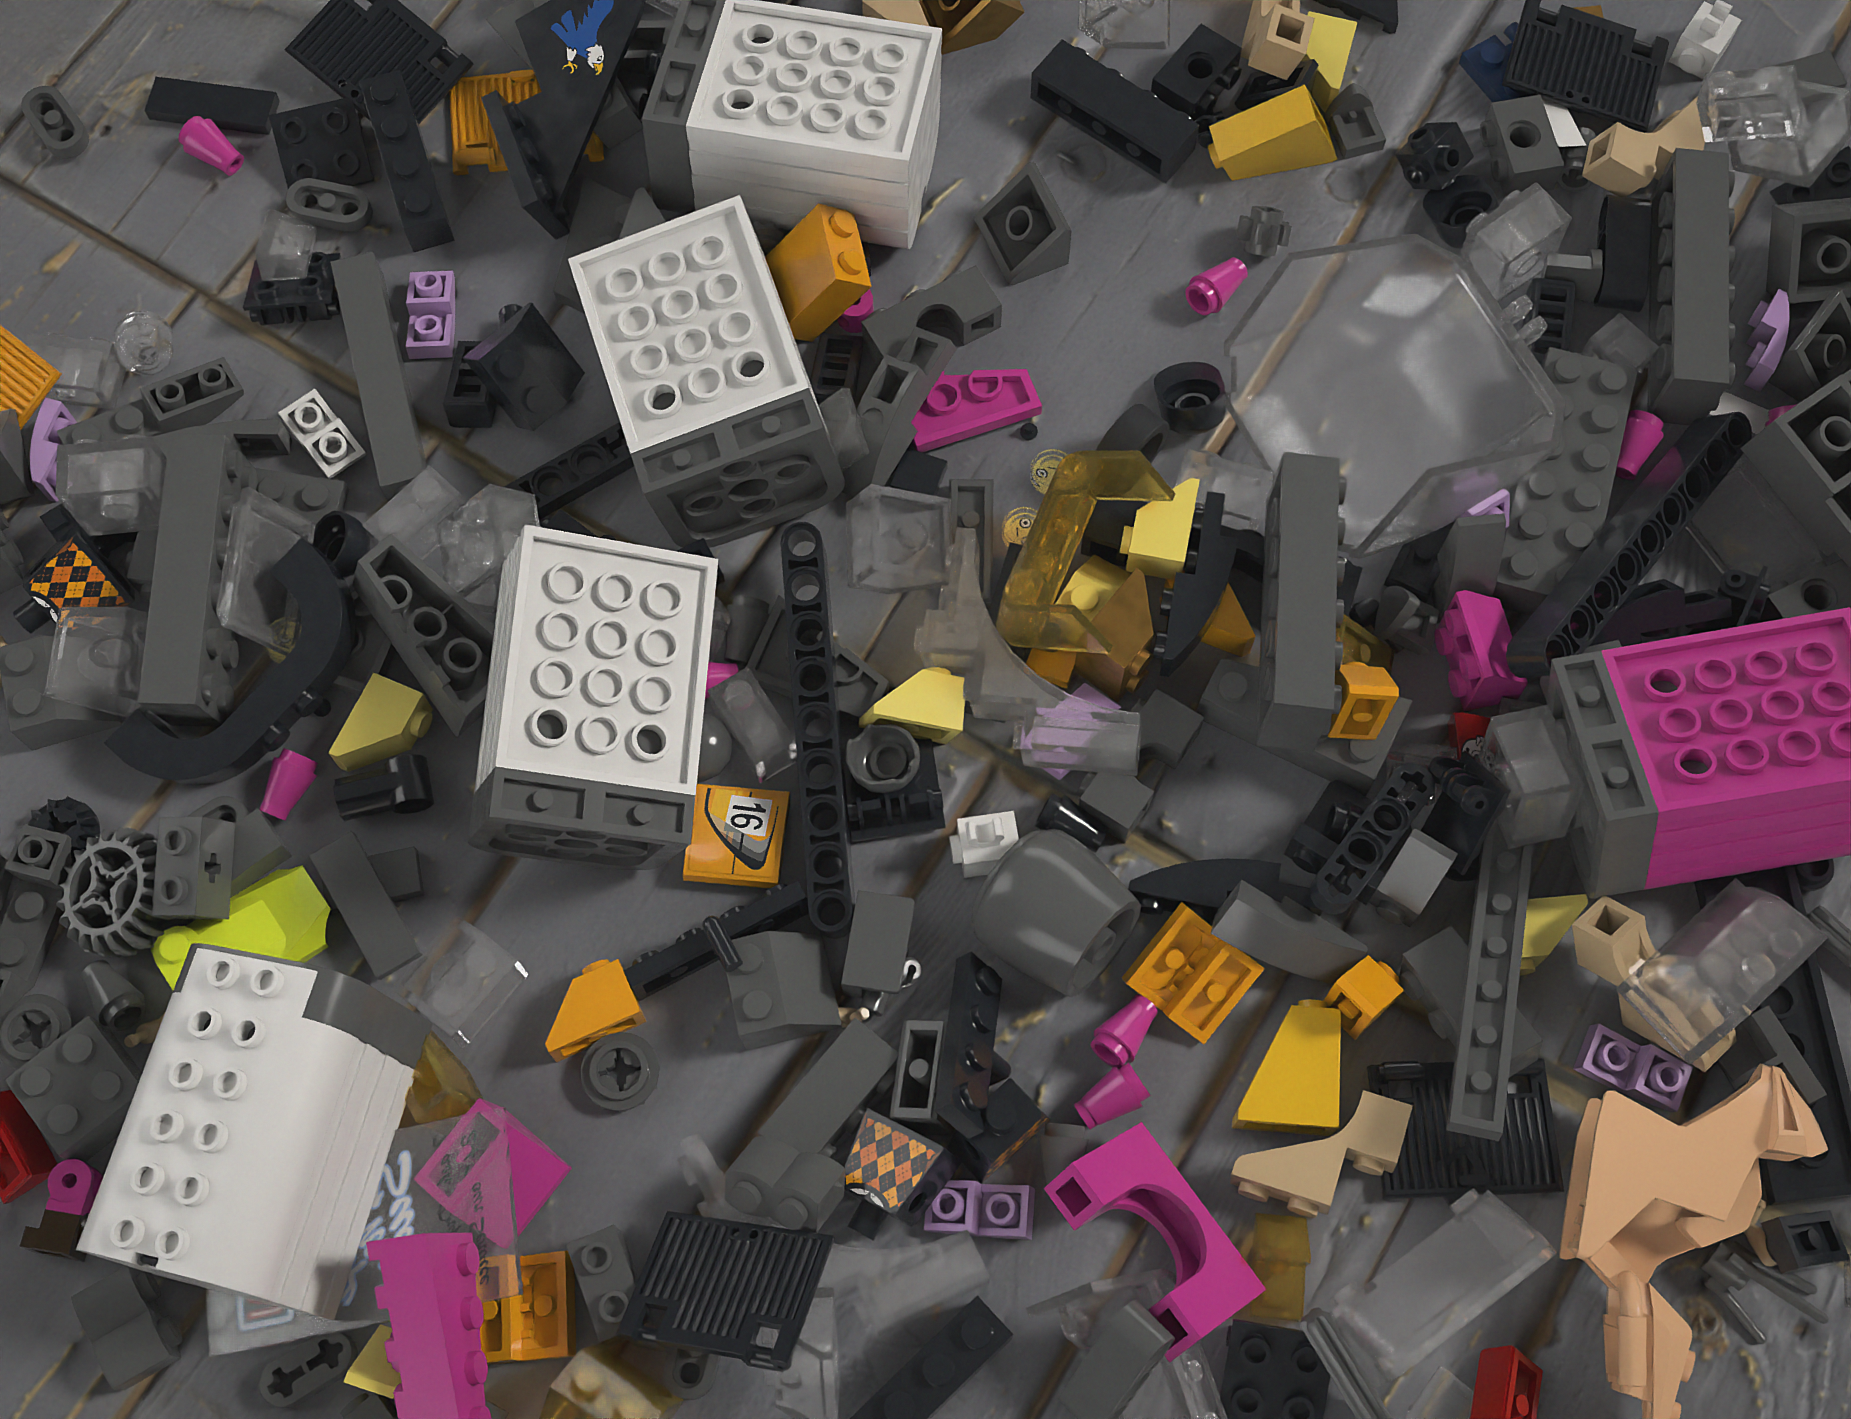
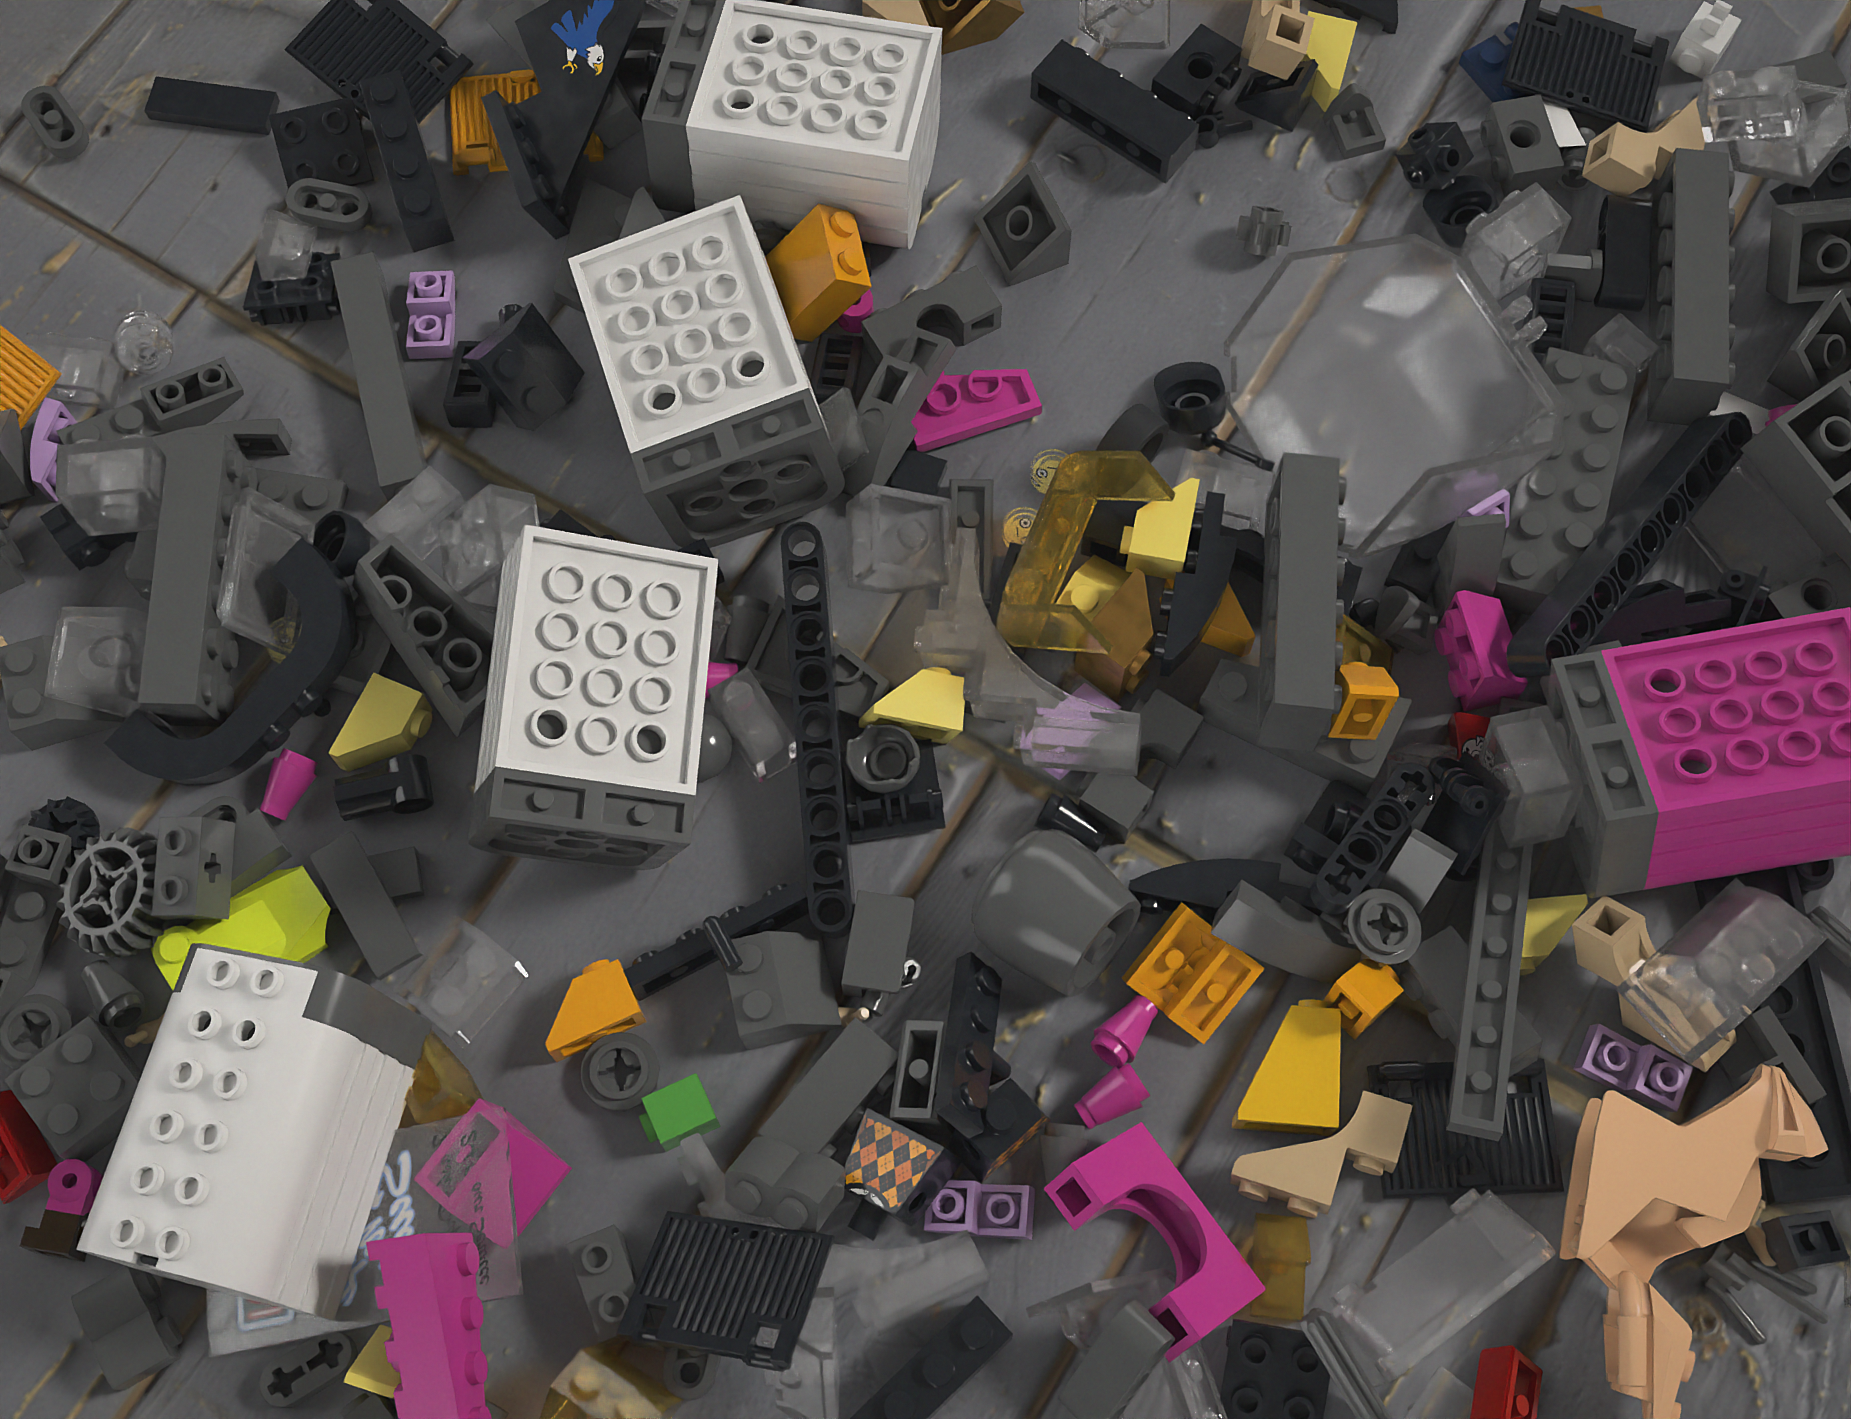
torso [13,524,135,635] -> none
dark pink cone [178,116,244,176] -> none
white slope [278,389,366,479] -> none
light orange slope [475,1250,577,1365] -> none
black beam [490,422,634,531] -> none
light orange slope [683,784,790,888] -> none
white brick [949,811,1019,878] -> none
black piece [1020,423,1038,440] -> none
light orange tile [1024,628,1078,689] -> none
dark pink cone [1185,257,1248,315] -> none
yellow slope [1208,85,1338,181] -> none
dark pink cone [1615,410,1664,480] -> none
lavender slope [1744,289,1790,392] -> none
none -> bright green brick [639,1073,721,1152]
none -> black hinge [1200,430,1275,472]
none -> dark grey gear [1343,889,1421,967]

